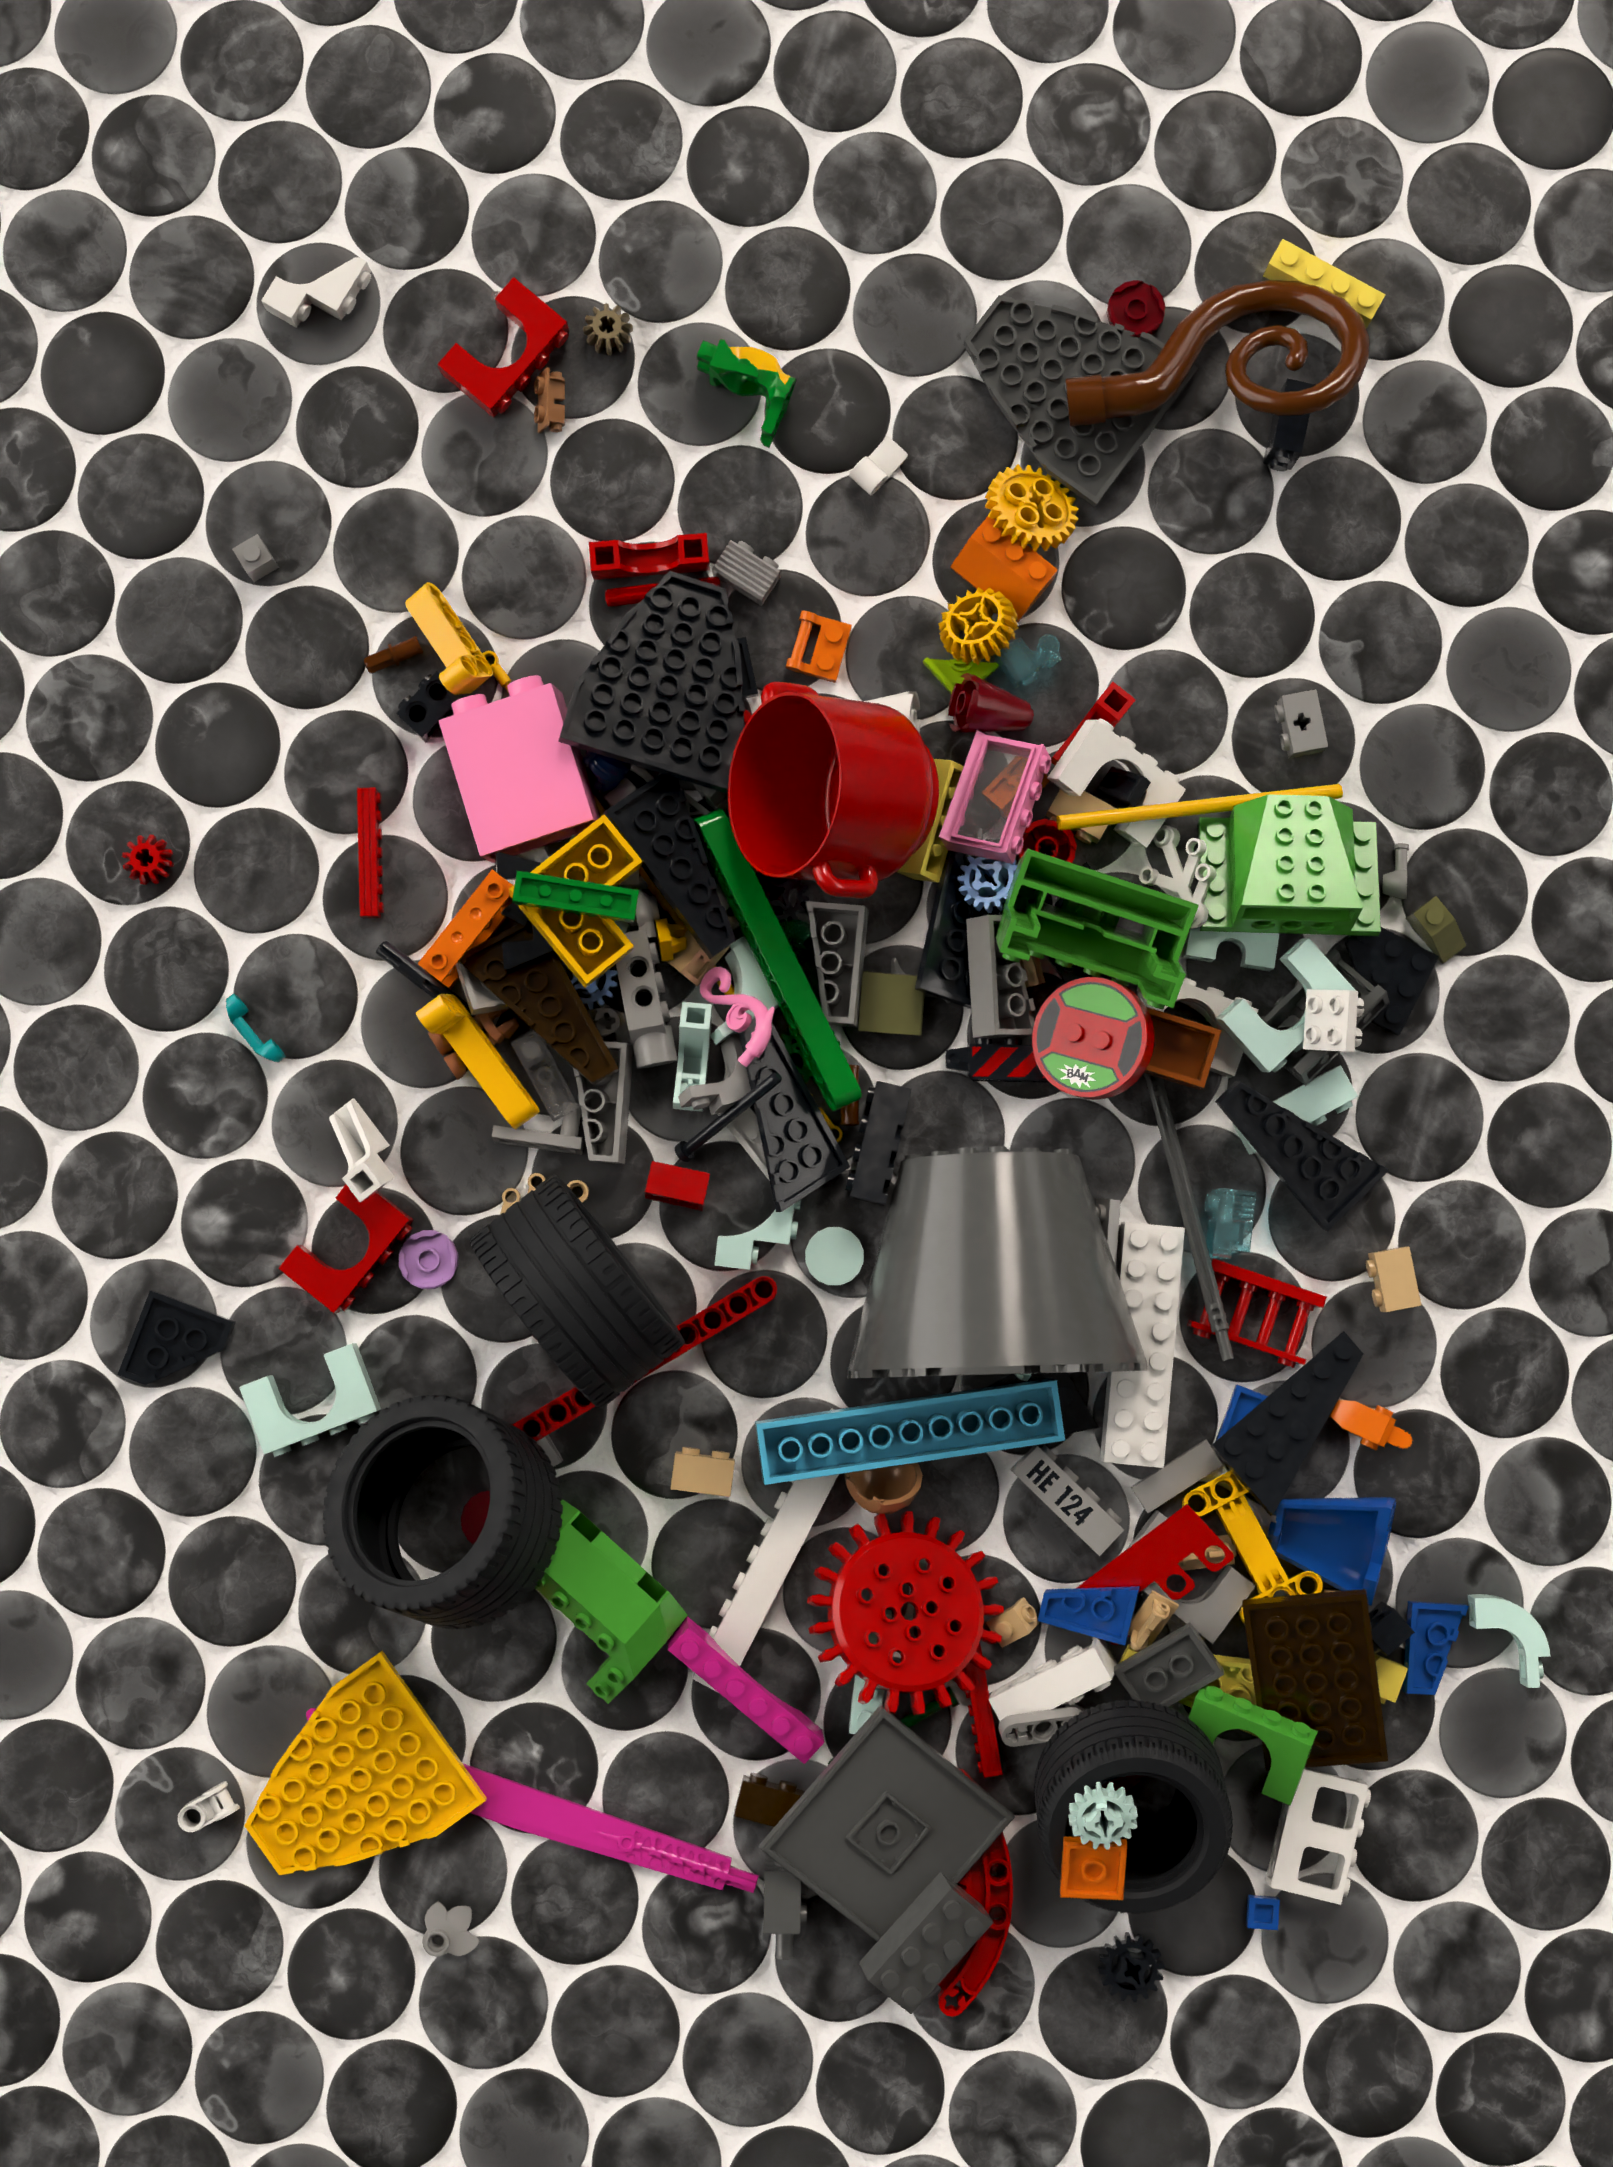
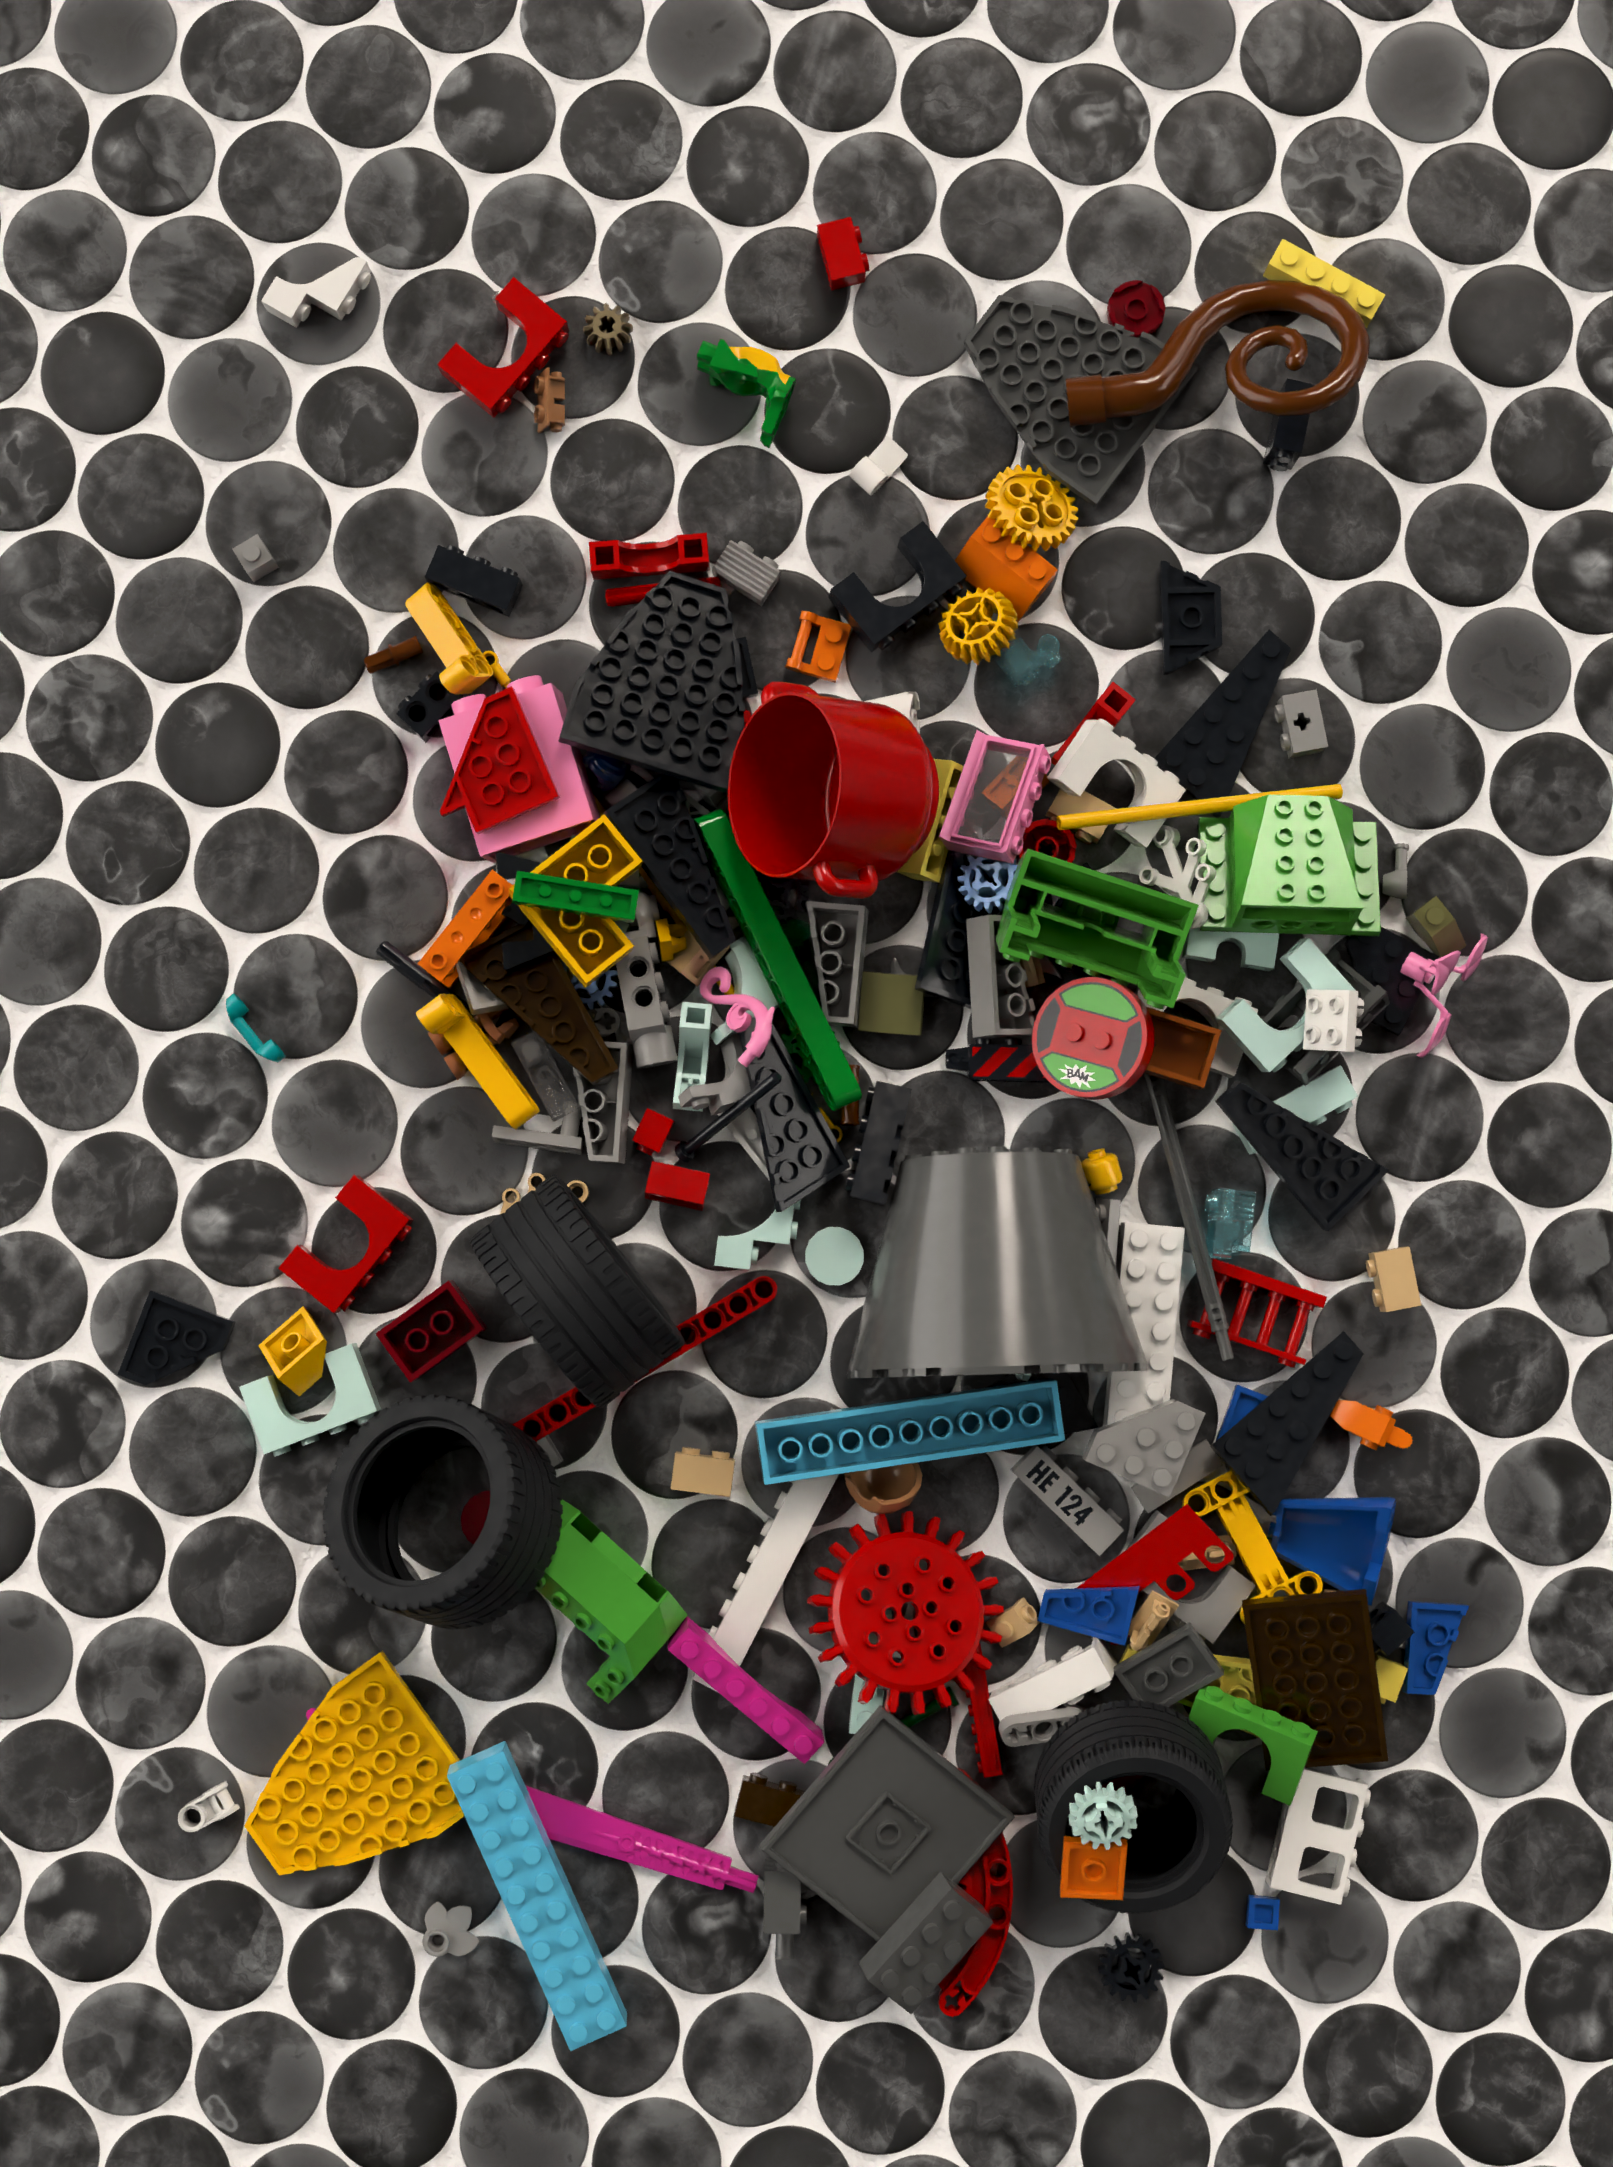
red gear [122,834,174,885] -> none
white arch [329,1098,395,1202] -> none
red piece [357,787,384,919] -> none
lavender tile [399,1230,458,1289] -> none
lime tile [923,657,1000,694] -> none
dark red cone [948,673,1034,733] -> none
black tile [1096,766,1151,807] -> none
light aqua arch [1468,1594,1550,1688] -> none
none -> yellow slope [258,1306,327,1397]
none -> dark red brick [376,1280,488,1383]
none -> black brick [425,545,523,617]
none -> red wing [440,686,560,834]
none -> medium azure brick [447,1741,627,2051]
none -> red brick [632,1108,675,1156]
none -> red brick [817,217,869,291]
none -> black arch [828,521,967,653]
none -> yellow head [1081,1148,1122,1195]
none -> light grey brick [1082,1399,1206,1498]
none -> black wing [1154,629,1291,818]
none -> black wing [1160,561,1222,675]
none -> bright pink plant [1400,933,1488,1058]

